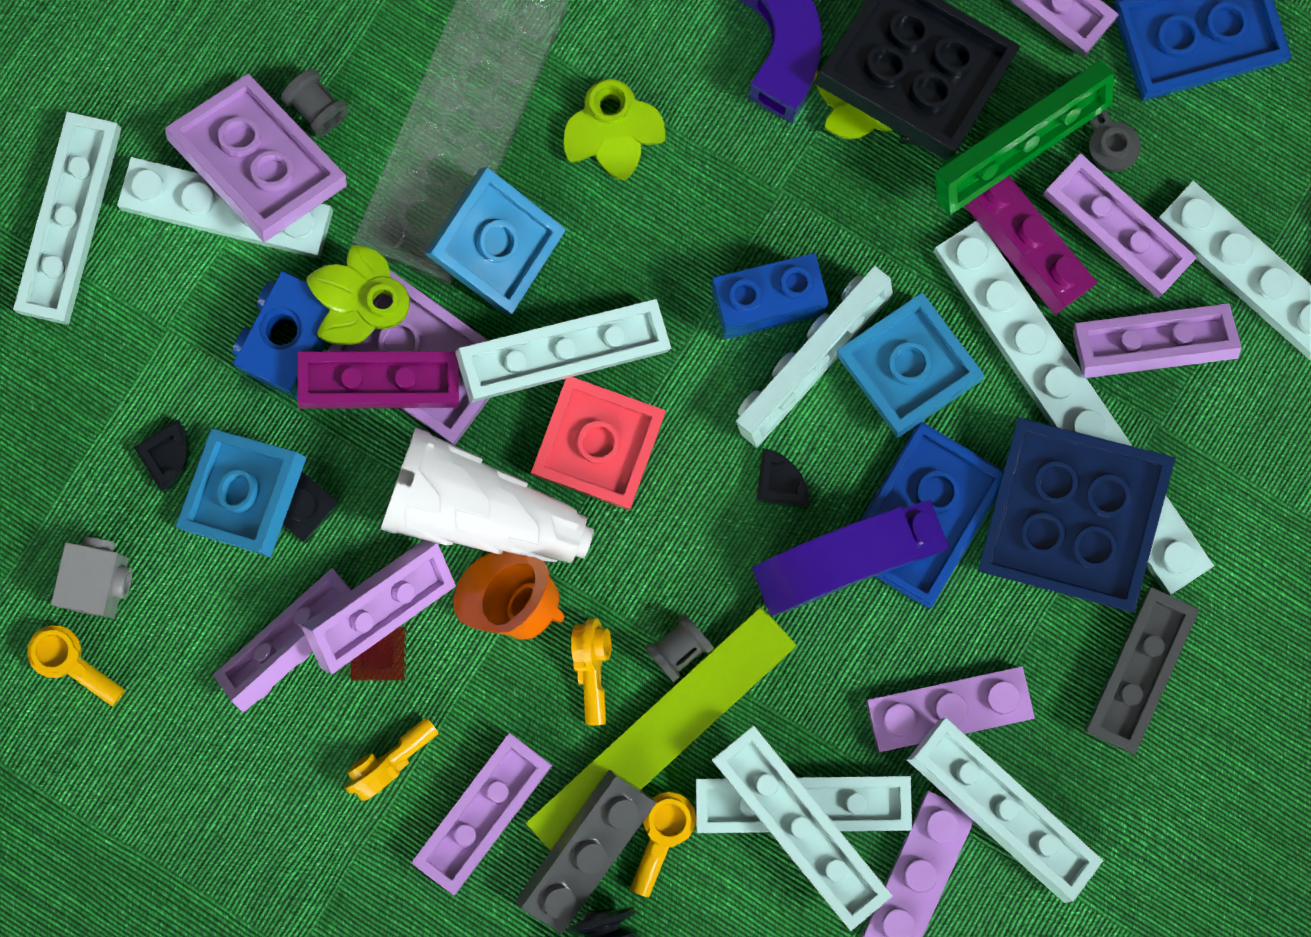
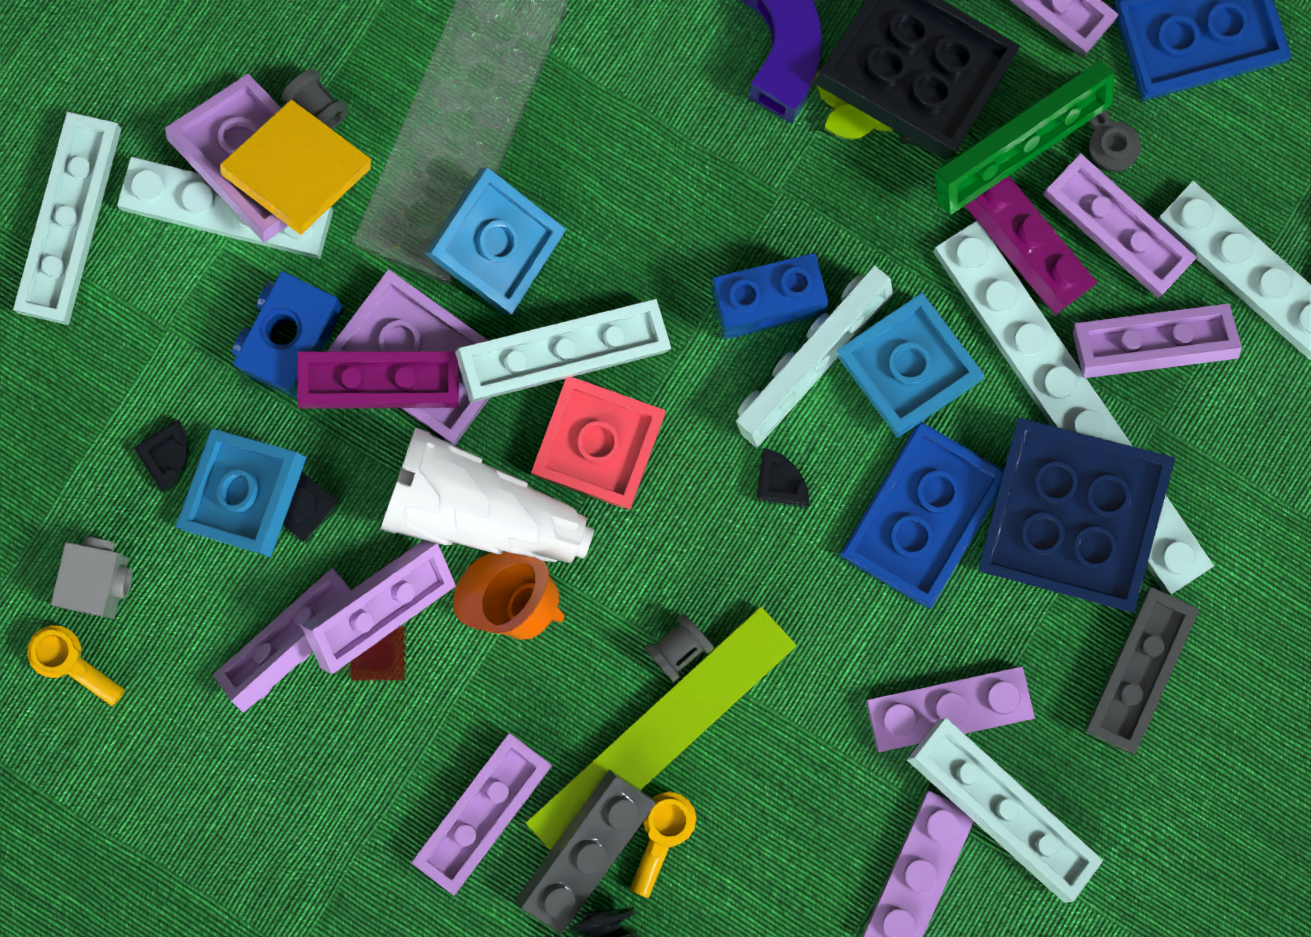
lime plate [306,245,410,345] -> none
yellow plate [344,718,439,802] -> none
lime plate [564,79,666,181] -> none
yellow plate [571,618,612,726] -> none
light aqua plate [696,776,912,833] -> none
light aqua plate [712,726,892,931] -> none
dark purple arch [752,500,950,617] -> none
none -> yellow tile [220,99,371,235]

